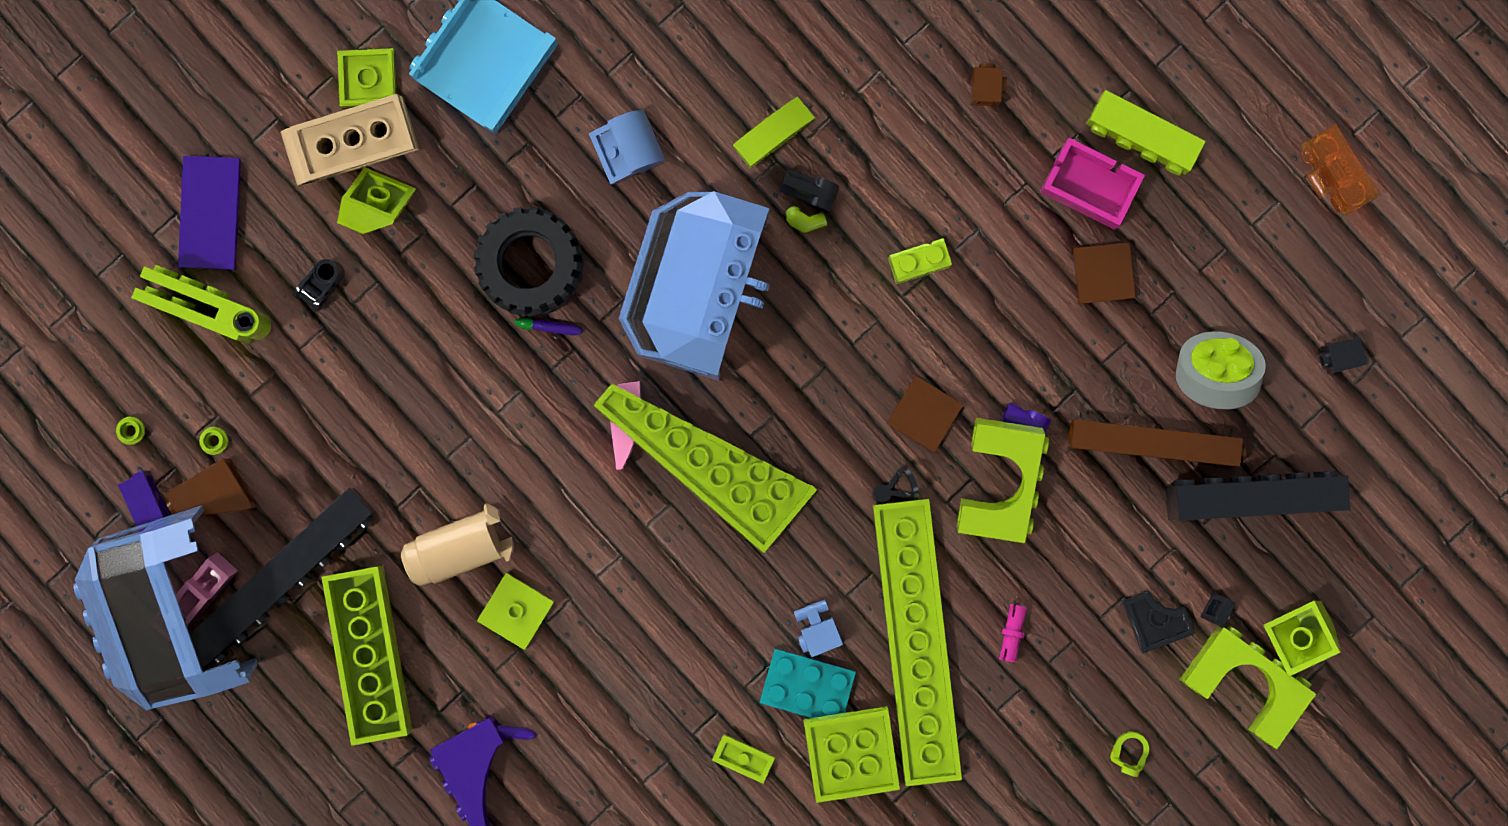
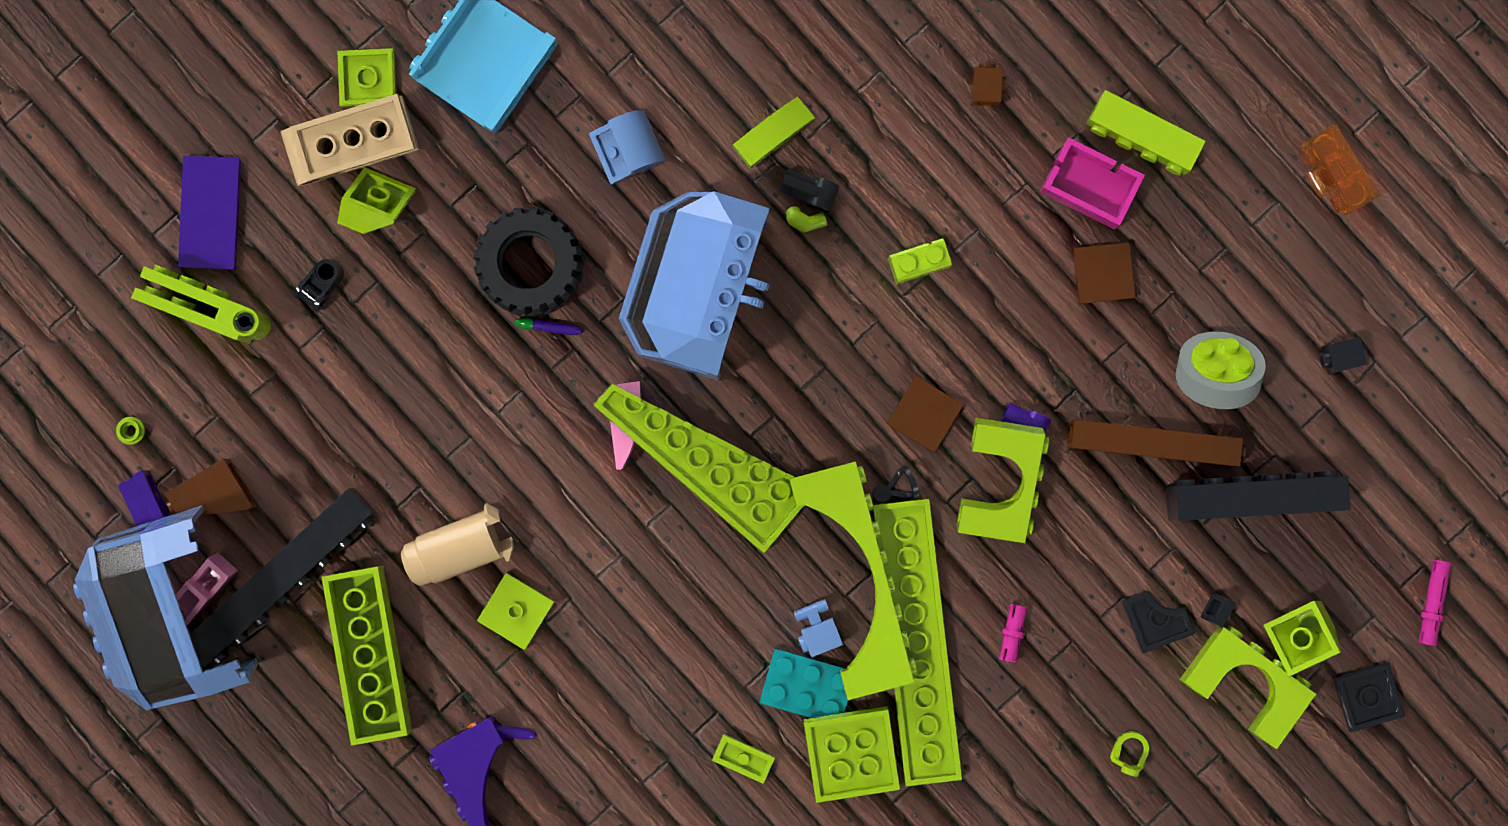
lime plate [199,427,228,455] -> none
none -> lime arch [789,462,917,700]
none -> black tile [1332,662,1405,732]
none -> dark pink pin [1418,560,1452,646]

